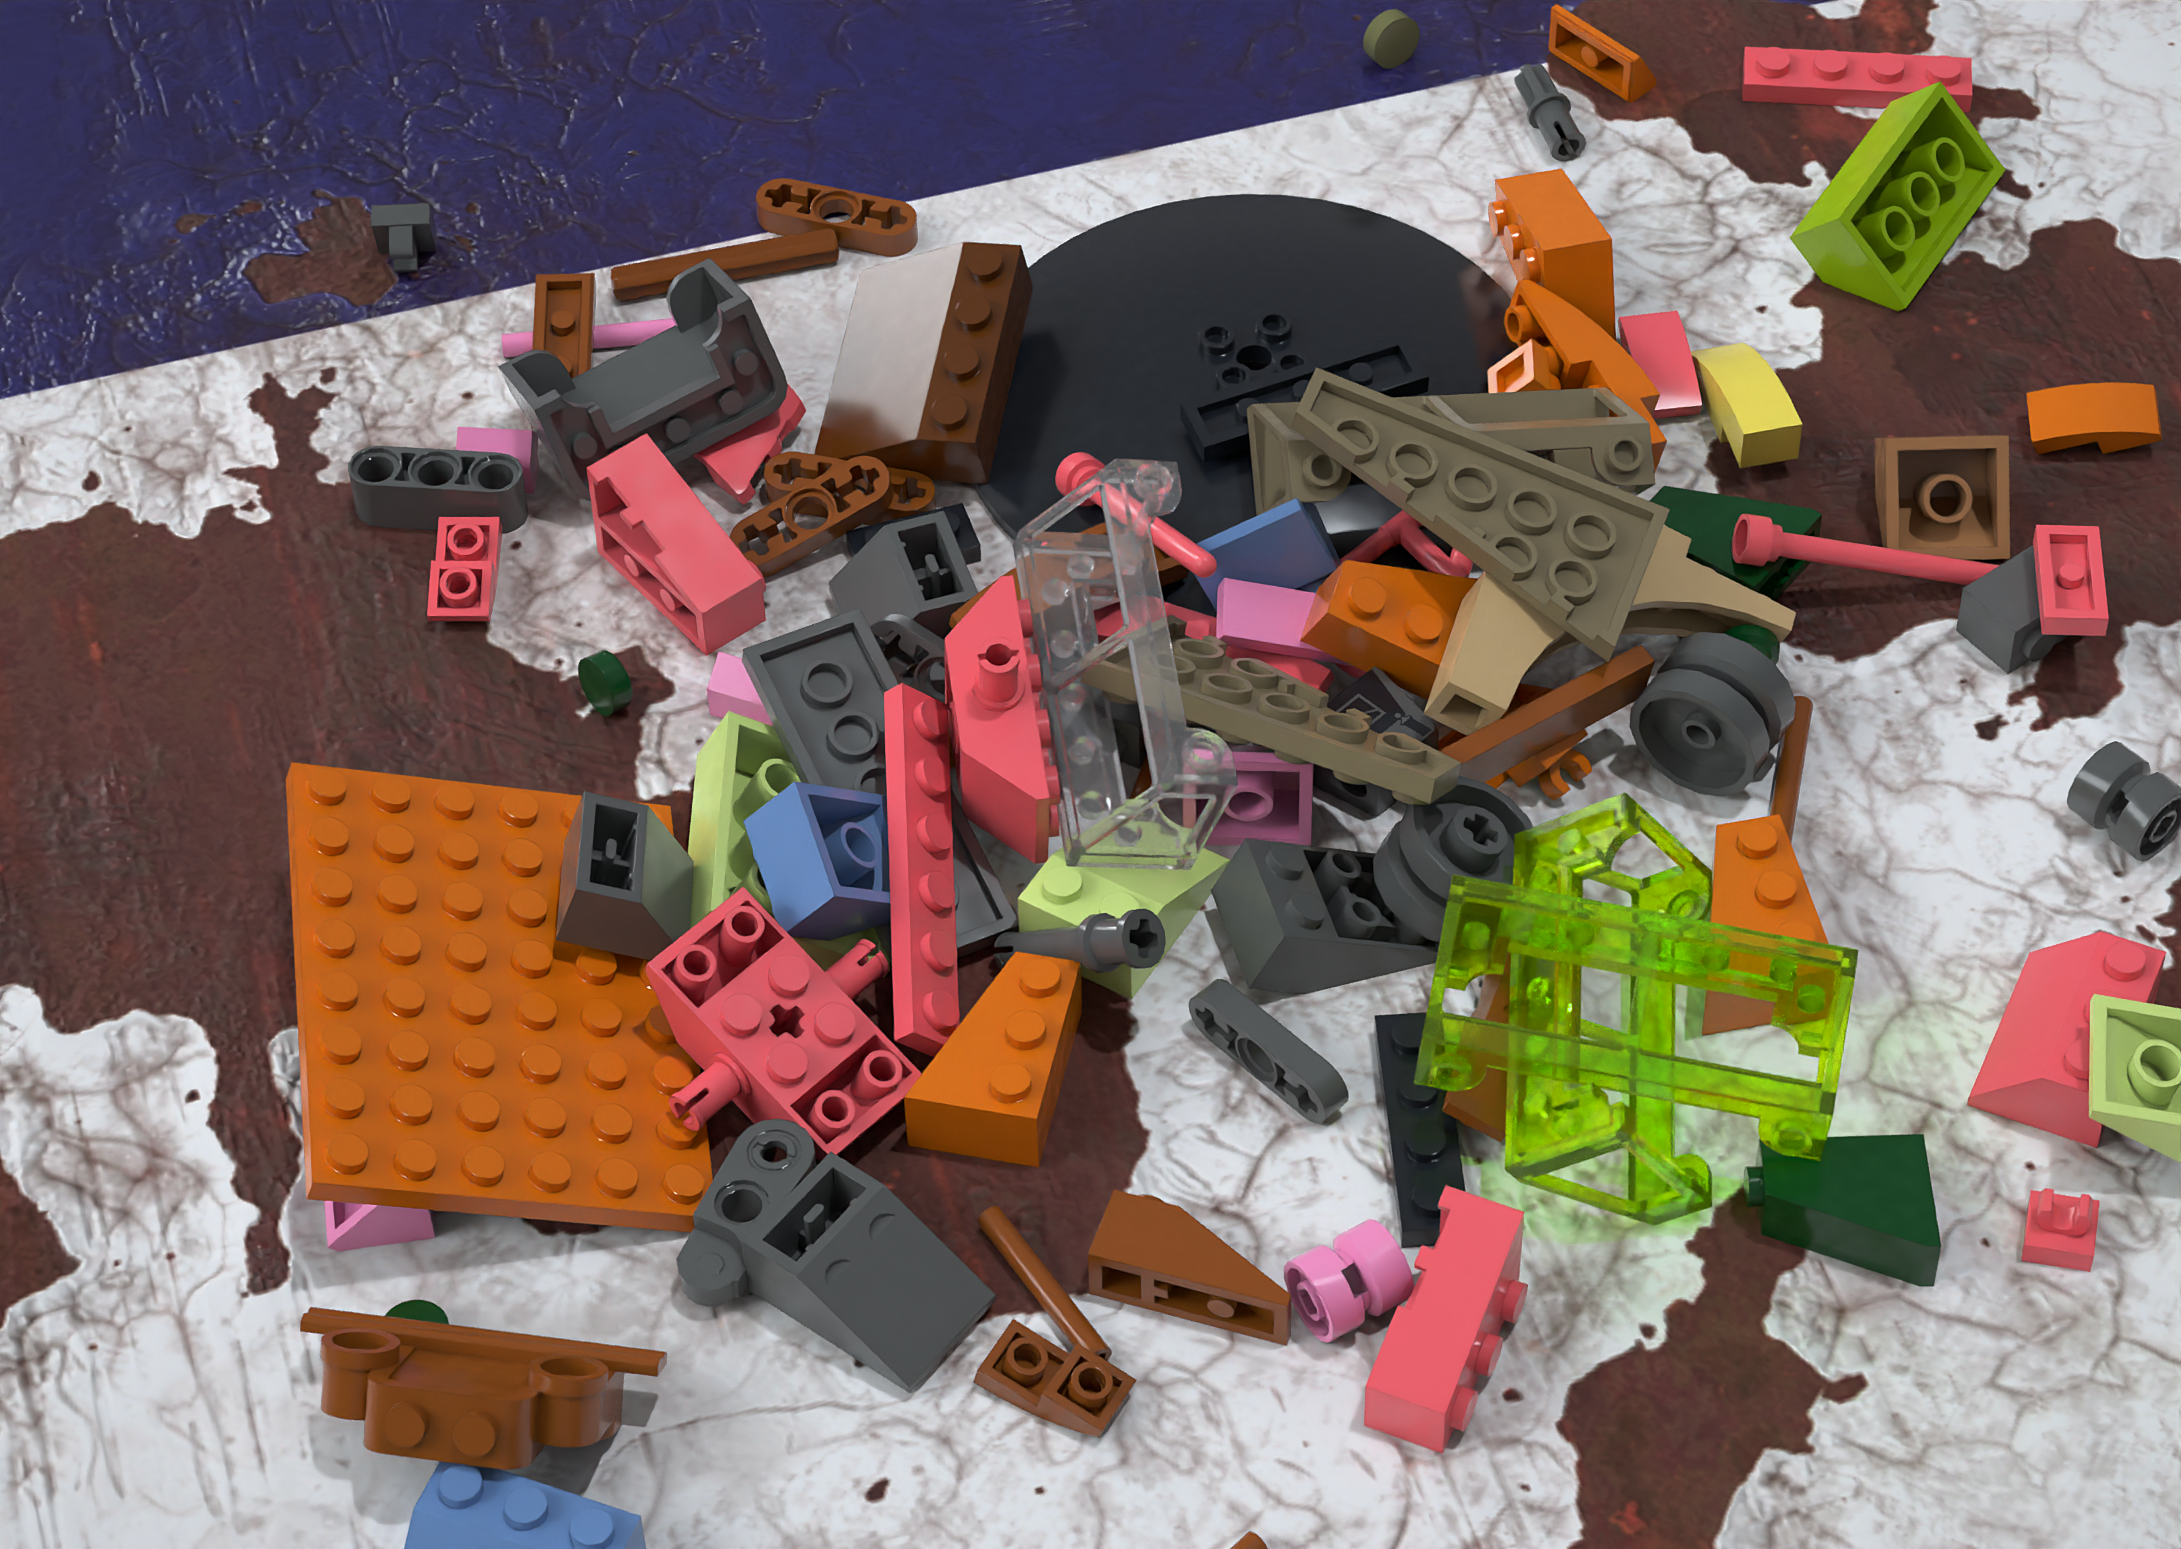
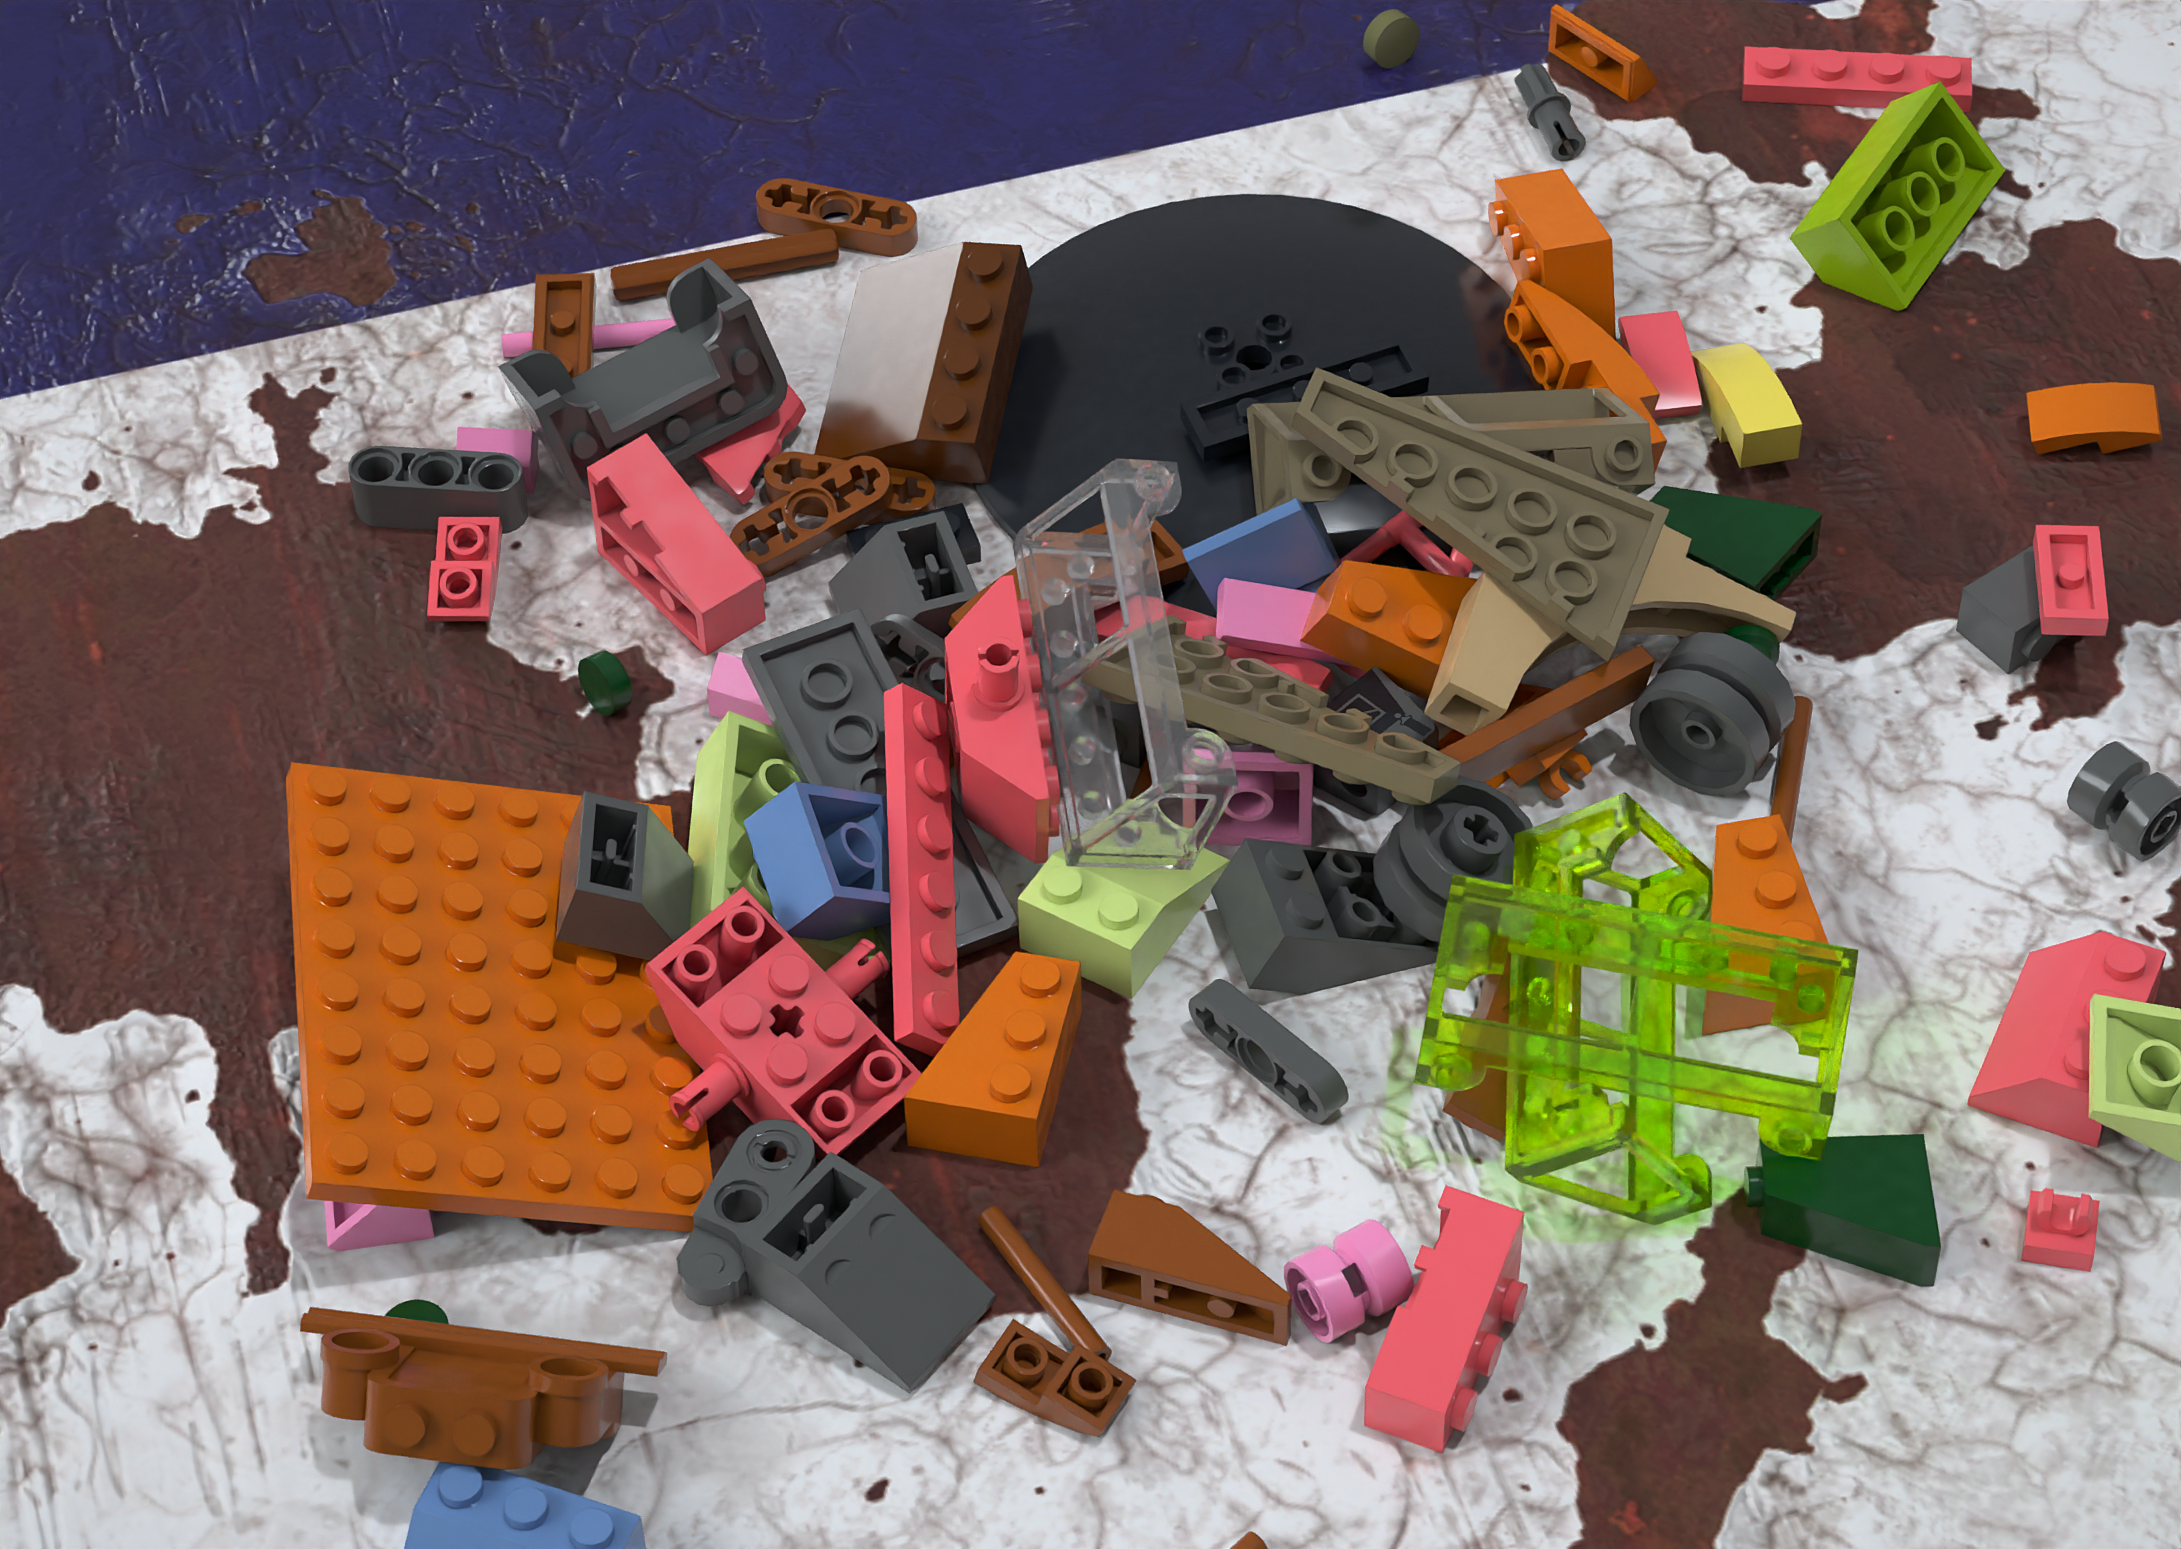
dark grey tile [371,203,437,273] -> none
dark grey pin [994,908,1166,973] -> none
coral piece [1055,452,1217,578] -> none
black plate [1374,1011,1466,1248] -> none
orange tile [1487,338,1561,393] -> none
coral piece [1732,513,2000,585] -> none
medium nougat slope [1874,435,2010,560] -> none

